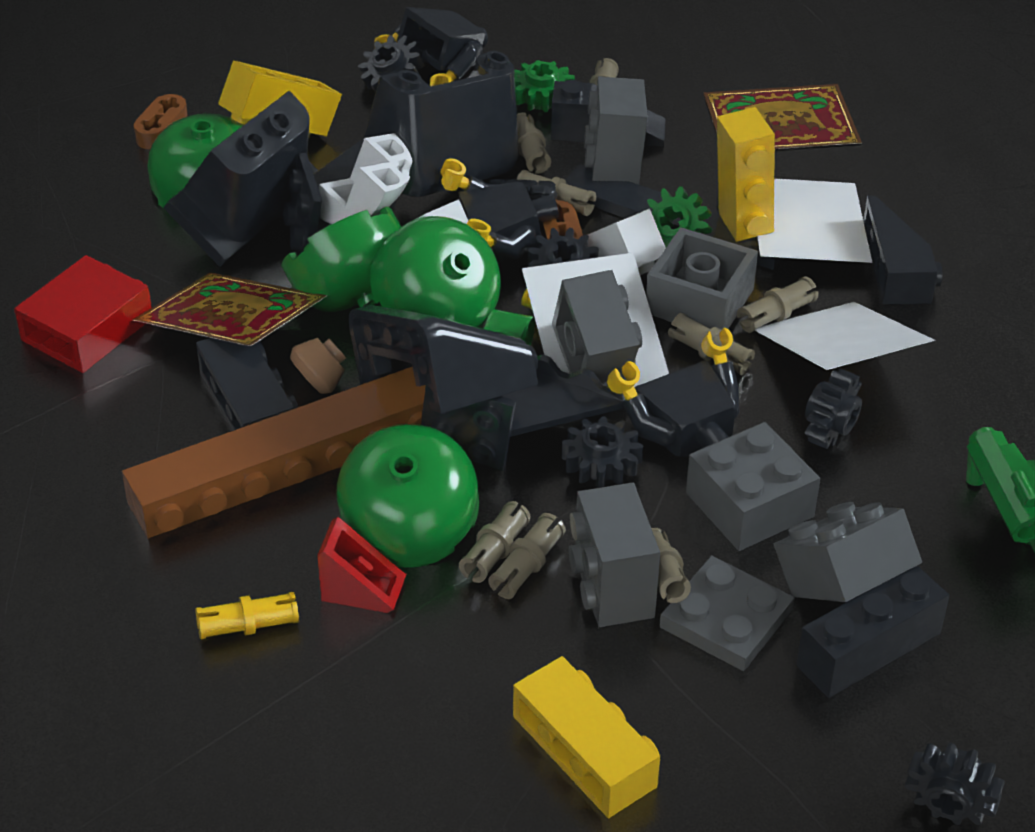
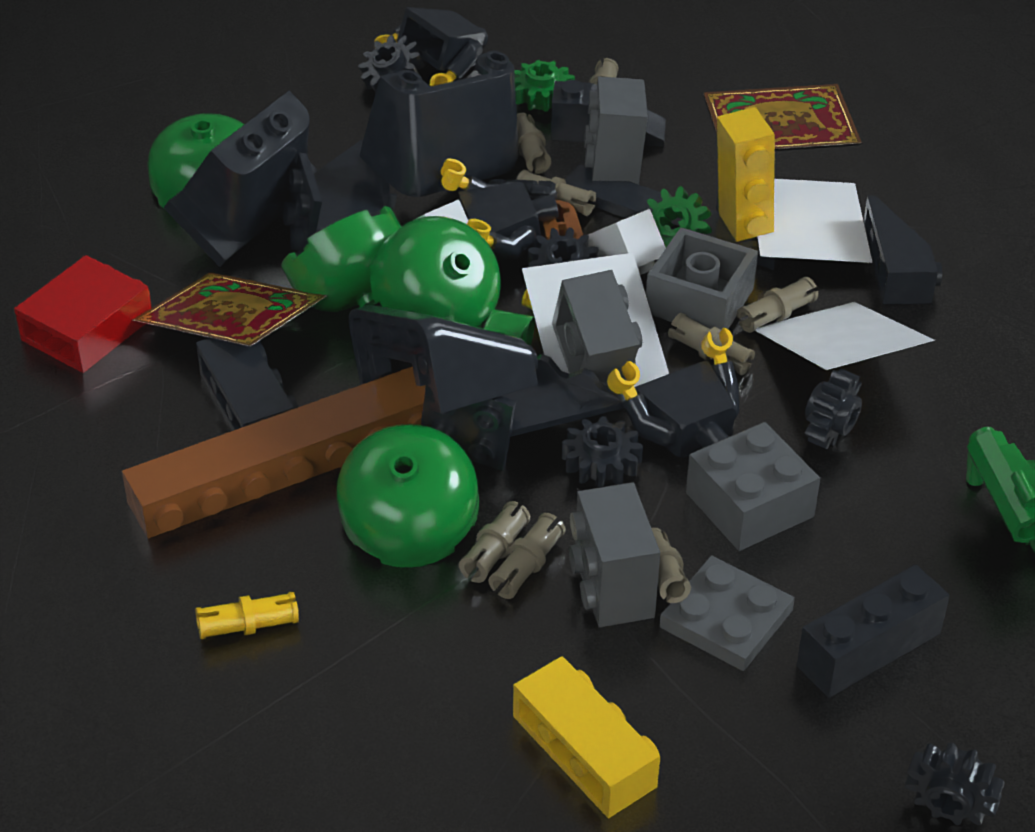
dark orange beam [134,94,188,149] -> none
yellow brick [218,60,342,138] -> none
medium nougat cone [290,338,346,394] -> none
red slope [317,517,406,613] -> none
white brick [318,133,412,224] -> none
dark grey brick [773,502,923,602] -> none

